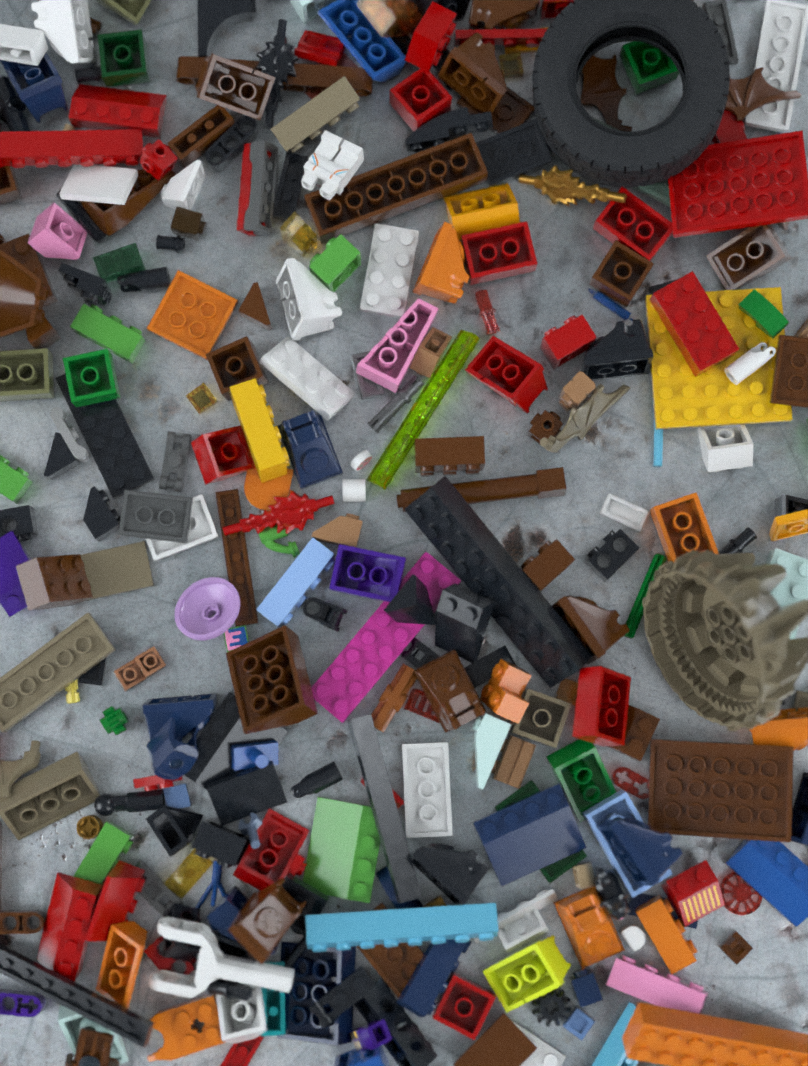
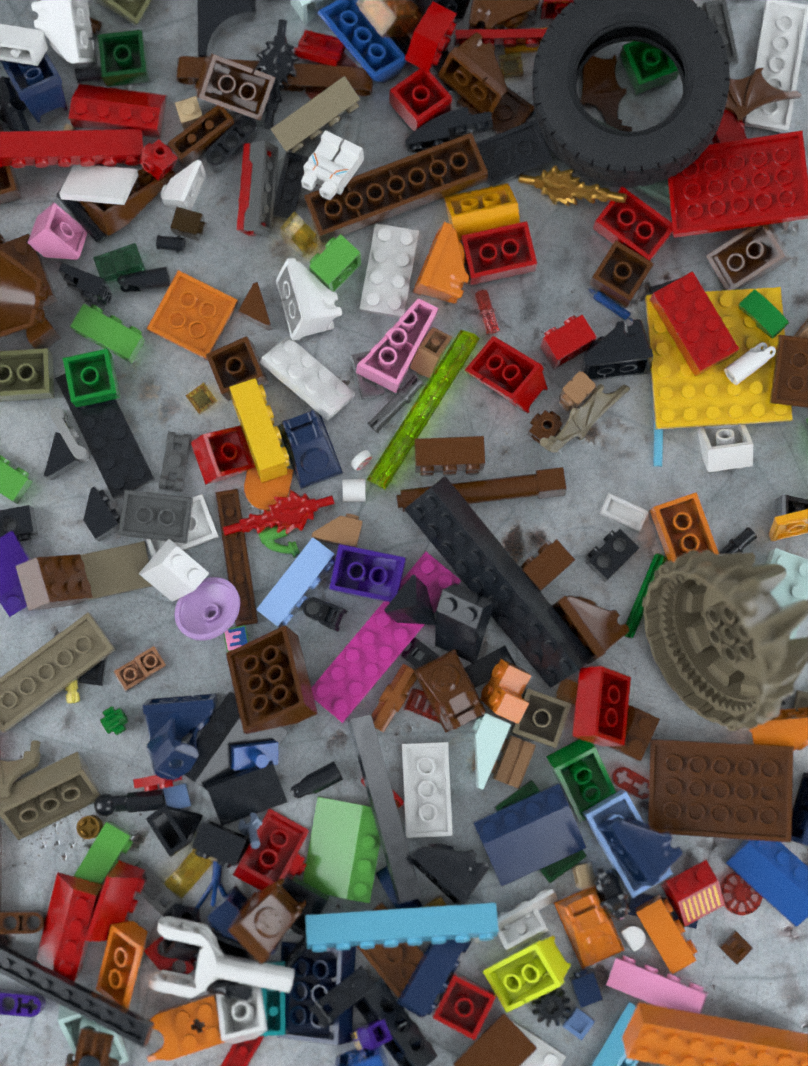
none -> white slope [139,539,209,602]
none -> tan brick [175,96,202,130]

